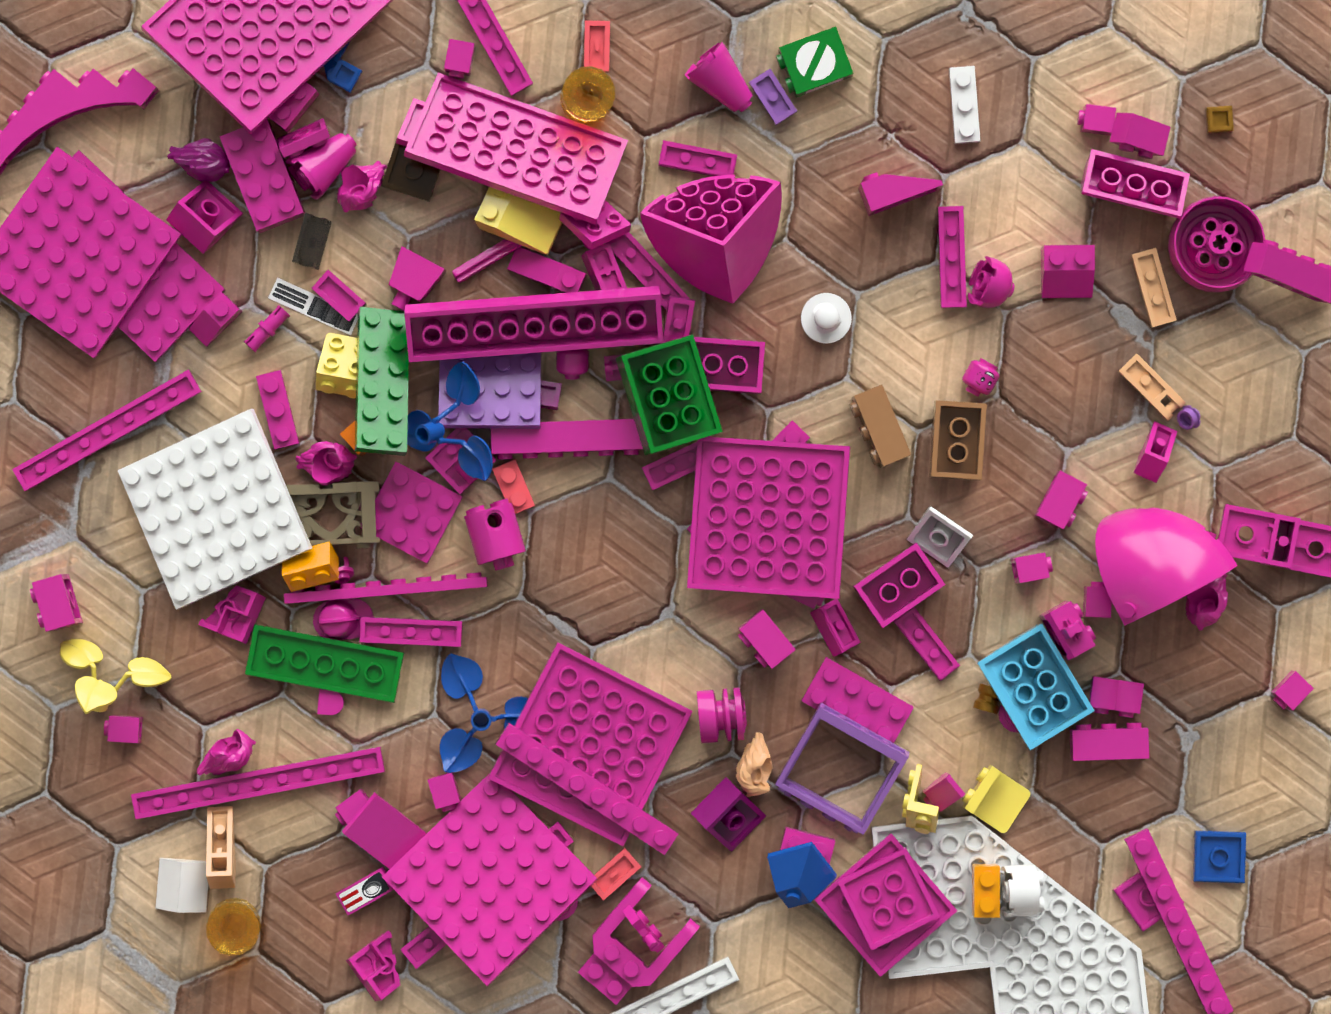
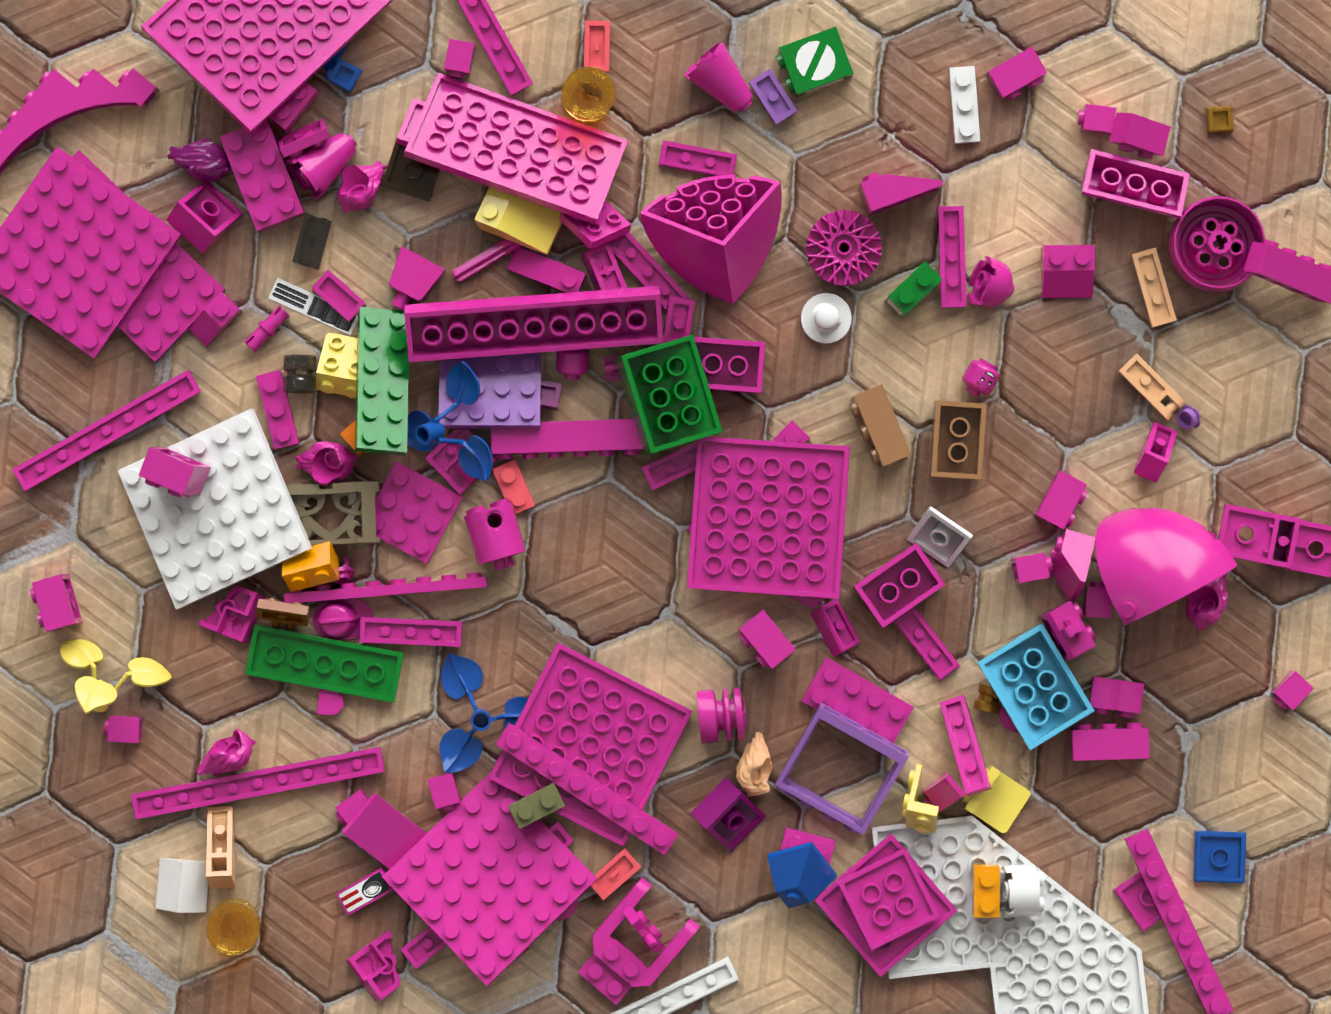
none -> dark pink brick [138,447,211,498]
none -> dark orange hinge [257,598,309,631]
none -> clear smoke wheel [283,354,316,394]
none -> olive brick [508,783,565,829]
none -> dark pink wheel [806,209,882,286]
none -> green brick [884,261,943,319]
none -> dark pink plate [940,695,992,797]
none -> dark pink brick [986,47,1047,101]
none -> slope [1049,529,1095,602]

